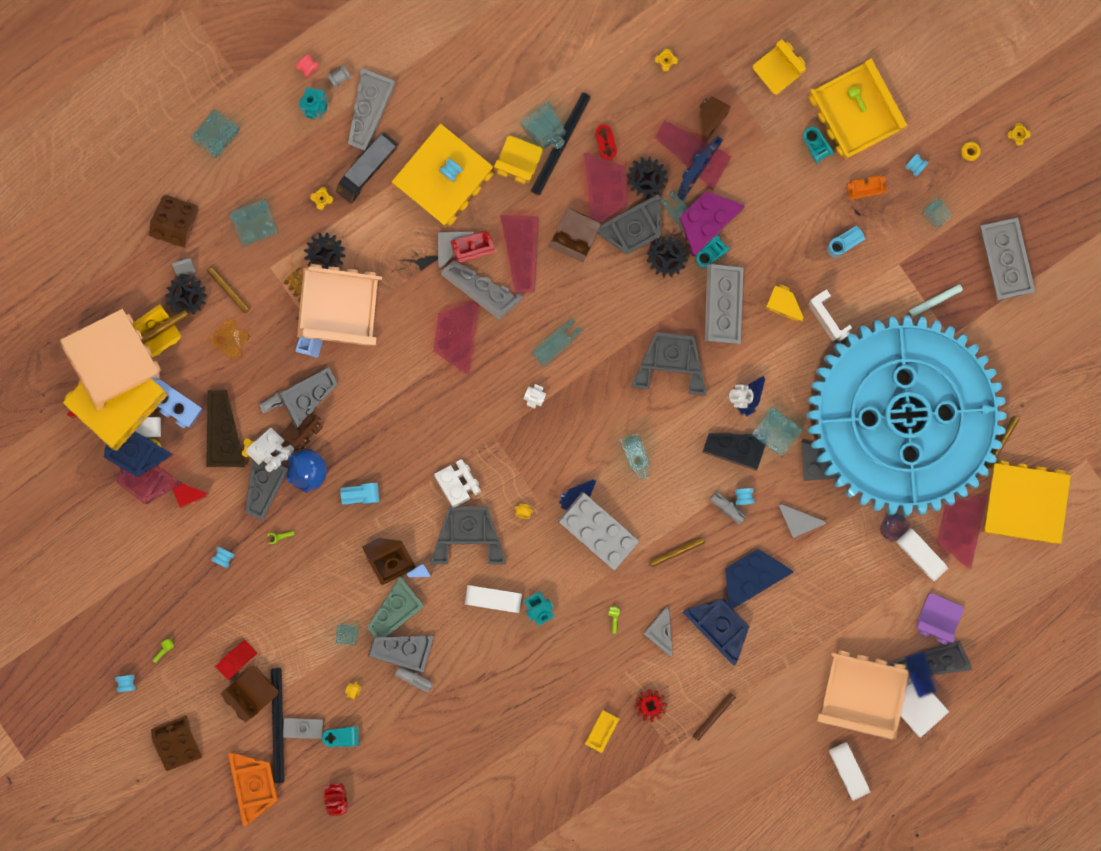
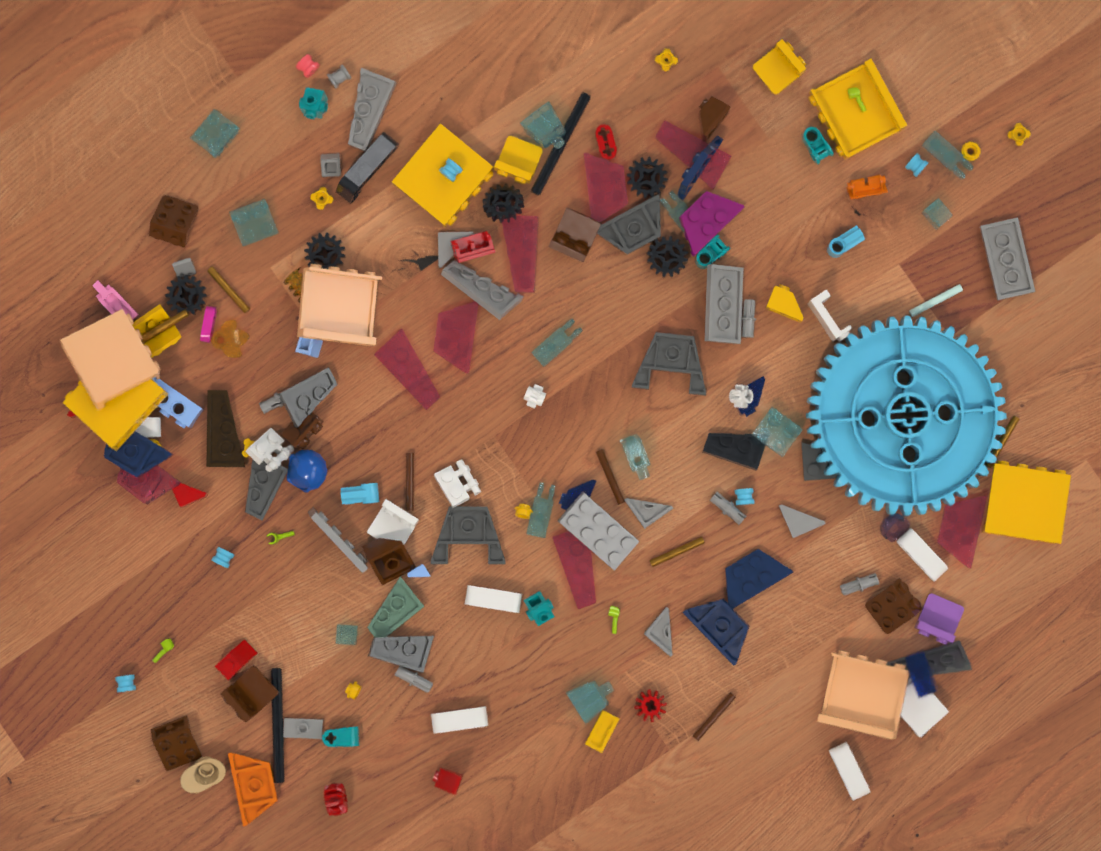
none -> bright pink hinge [92,281,139,320]
none -> tan piece [180,756,226,793]
none -> dark pink beam [200,306,217,343]
none -> light grey wing [308,508,368,573]
none -> light grey slope [320,153,341,177]
none -> white bracket [367,499,419,544]
none -> clear pink wing [374,329,441,410]
none -> reddish brown bar [406,453,414,511]
none -> white beam [431,706,489,734]
none -> red slope [432,767,463,795]
none -> black gear [482,184,524,223]
none -> clear light blue hinge [526,482,556,538]
none -> clear pink wing [552,531,596,609]
none -> clear light blue torso [566,680,615,724]
none -> reddish brown bar [596,449,625,505]
none -> light grey tile [624,498,673,529]
none -> light grey axle [741,299,756,338]
none -> light grey axle [840,573,879,595]
none -> reddish brown bracket [865,578,922,634]
none -> clear light blue hinge [922,131,974,179]

